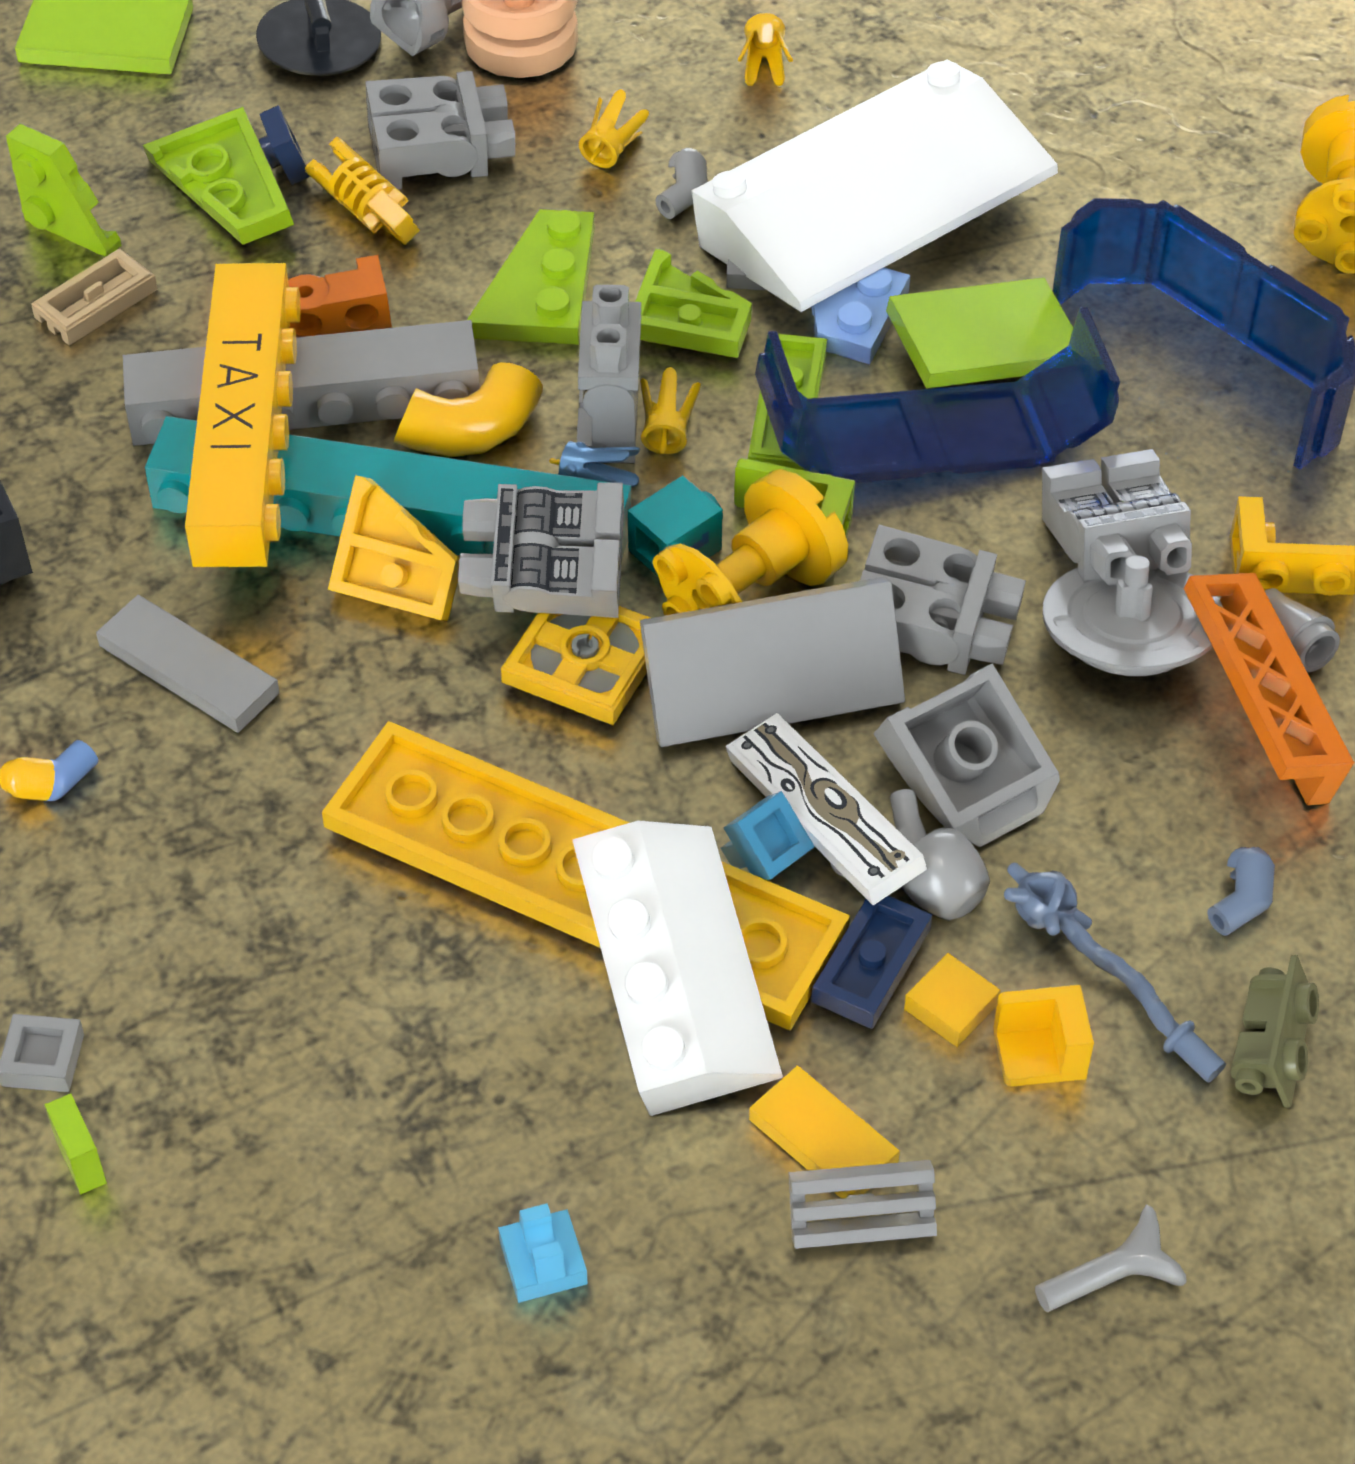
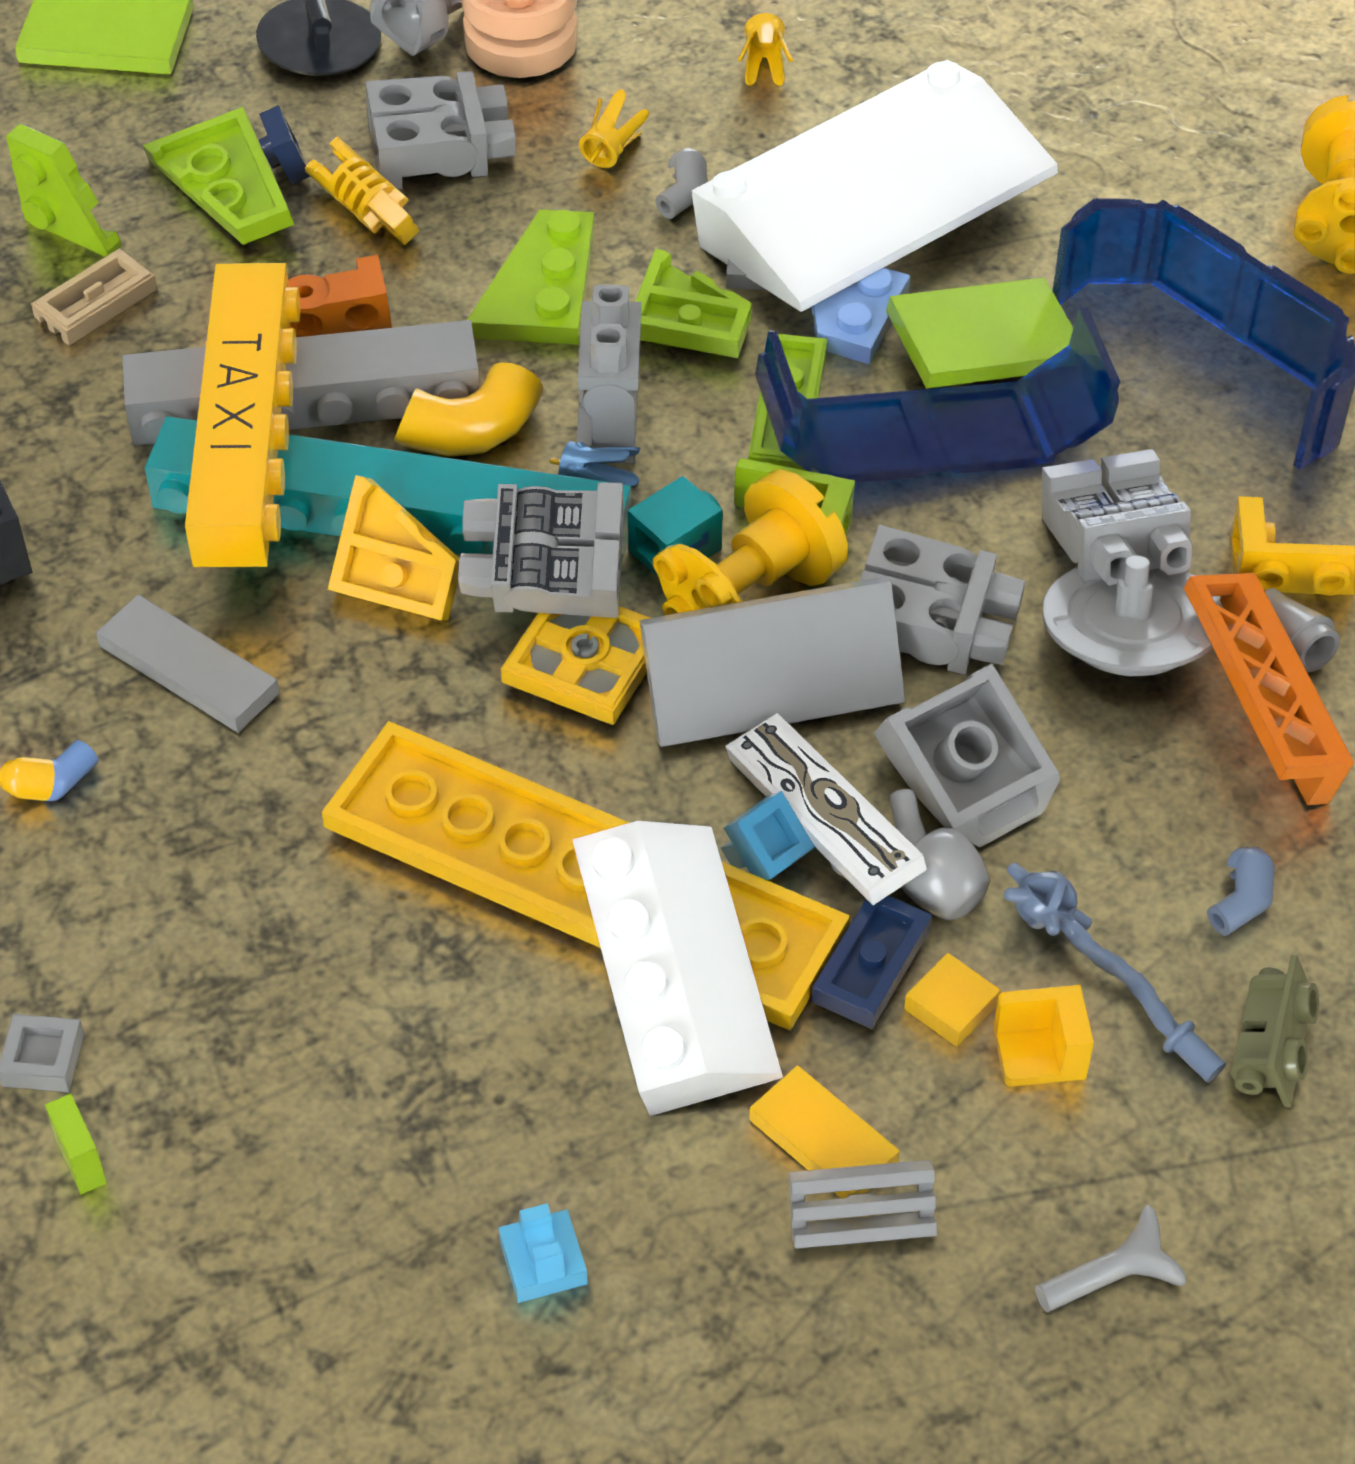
yellow piece [640,367,701,454] -> none

